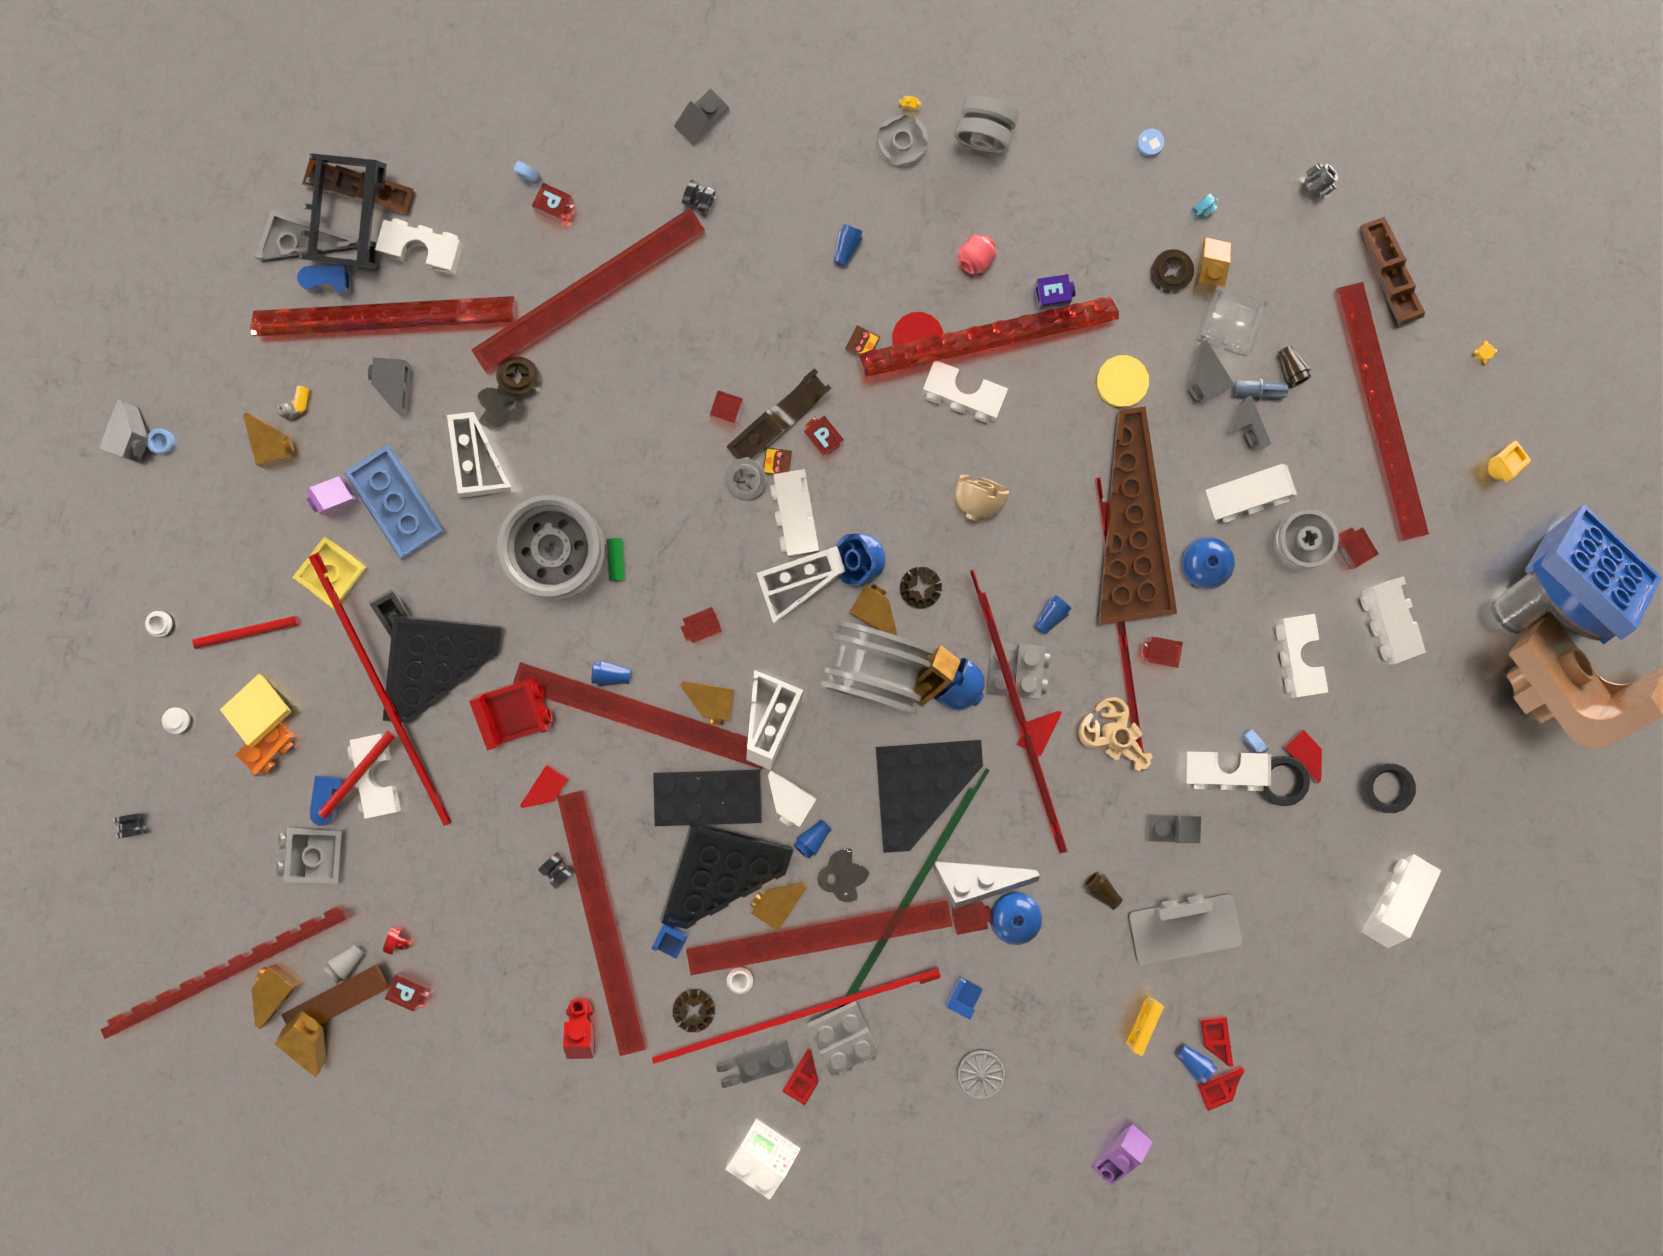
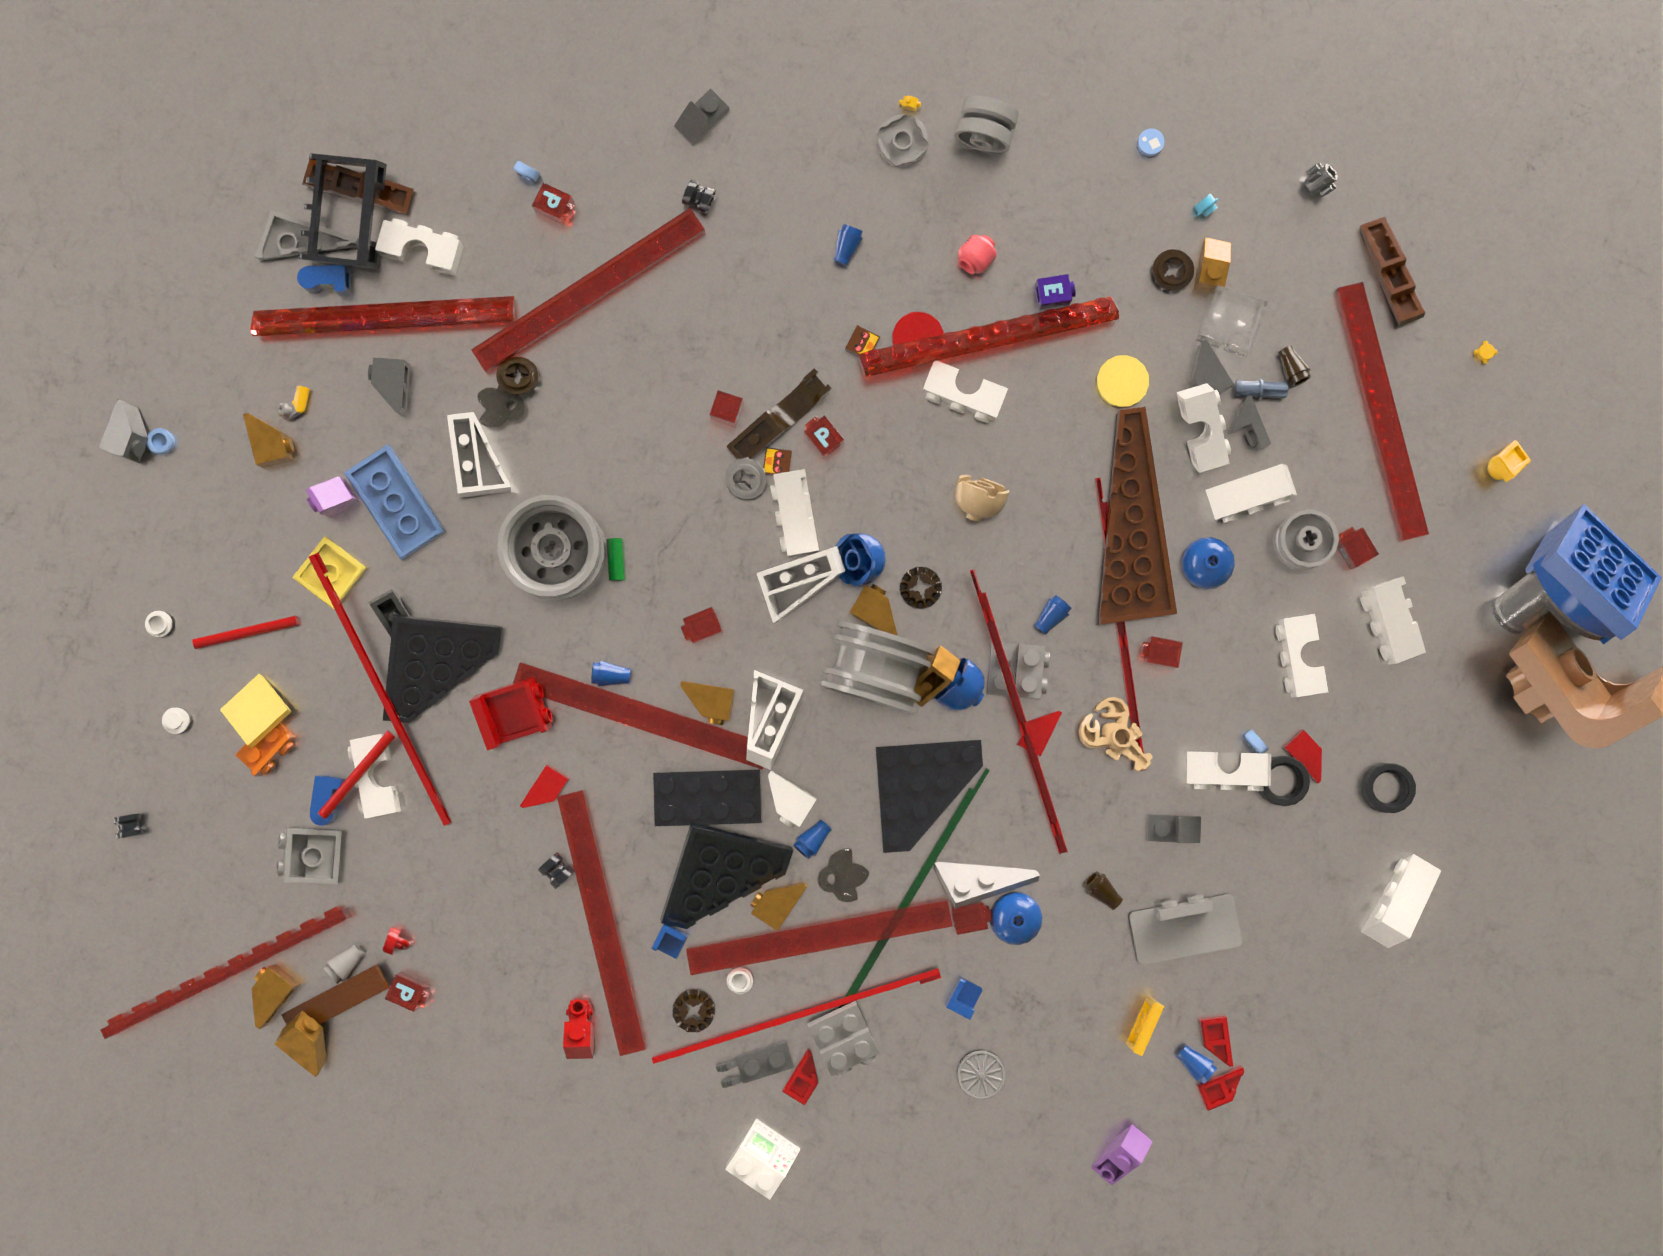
none -> white arch [1177,383,1231,473]

